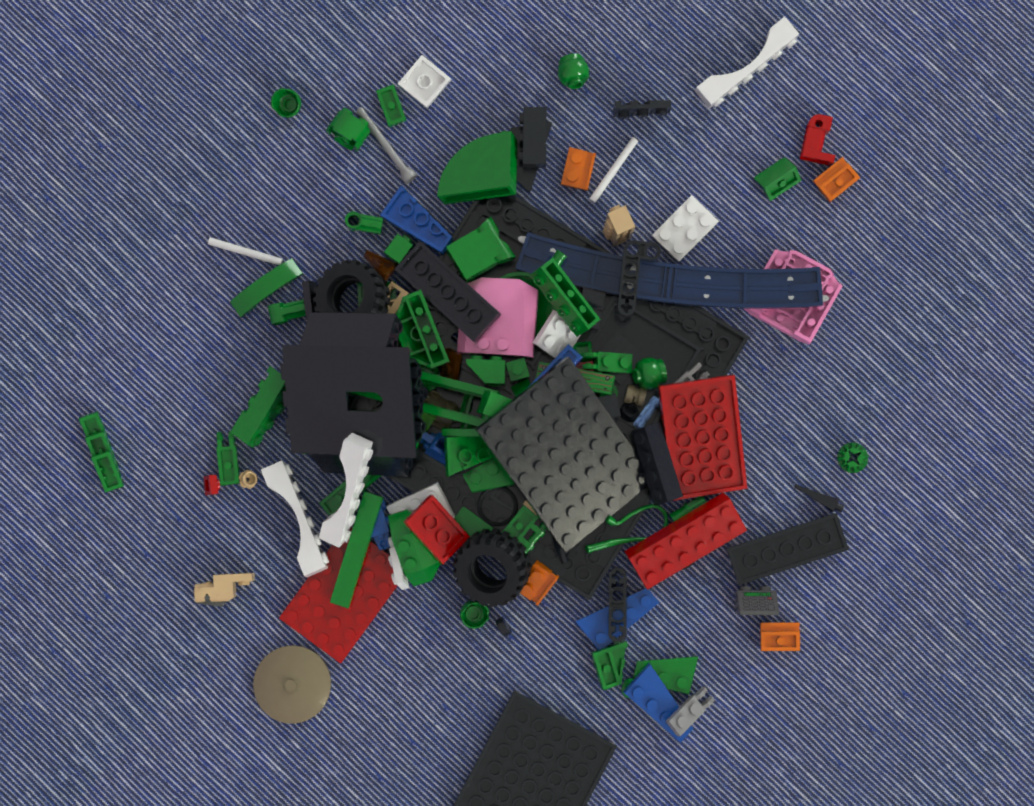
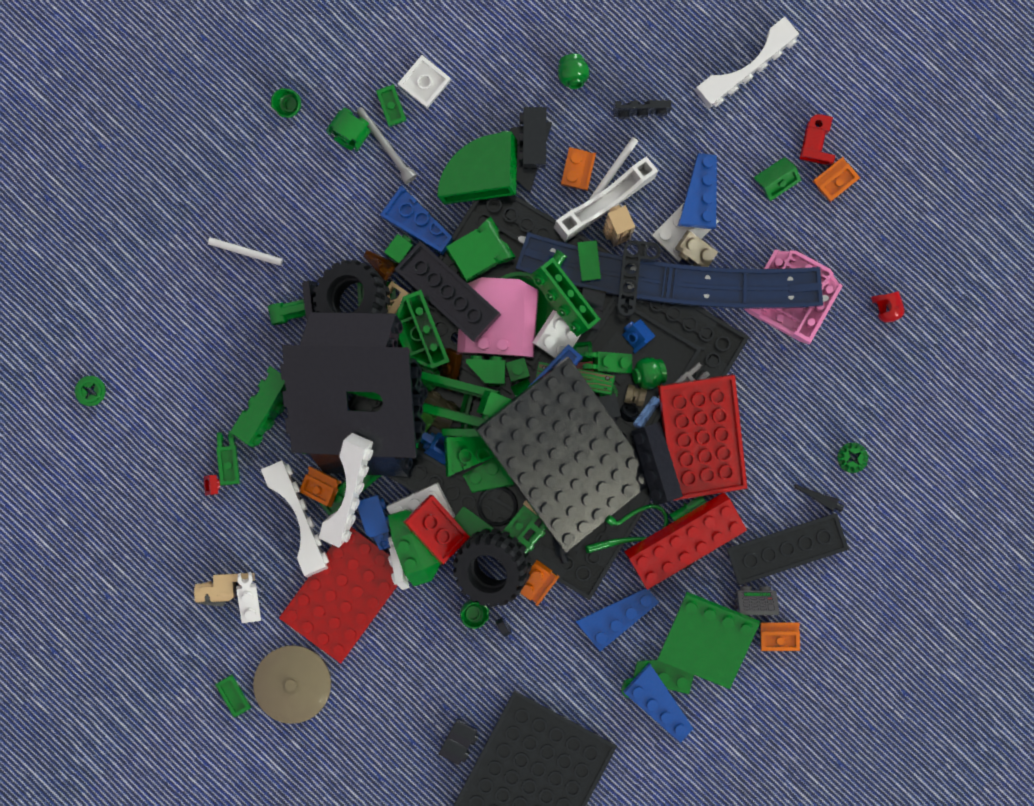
green slope [79,411,124,493] -> none
green slope [230,258,303,318] -> none
tan plate [239,470,257,489] -> none
green tile [330,491,384,608] -> none
green piece [345,211,383,235] -> none
green wing [591,641,628,690] -> none
black beam [608,568,627,644] -> none
light grey hinge [666,687,715,736] -> none
none -> green gear [75,376,107,407]
none -> green tile [215,674,252,718]
none -> white plate [236,572,261,623]
none -> orange plate [300,466,342,507]
none -> black brick [439,718,479,765]
none -> white arch [554,156,658,242]
none -> green tile [577,240,601,281]
none -> blue brick [622,319,655,353]
none -> green plate [657,592,760,689]
none -> dark tan bracket [675,230,718,267]
none -> blue wing [677,153,717,229]
none -> red helmet [871,291,905,323]

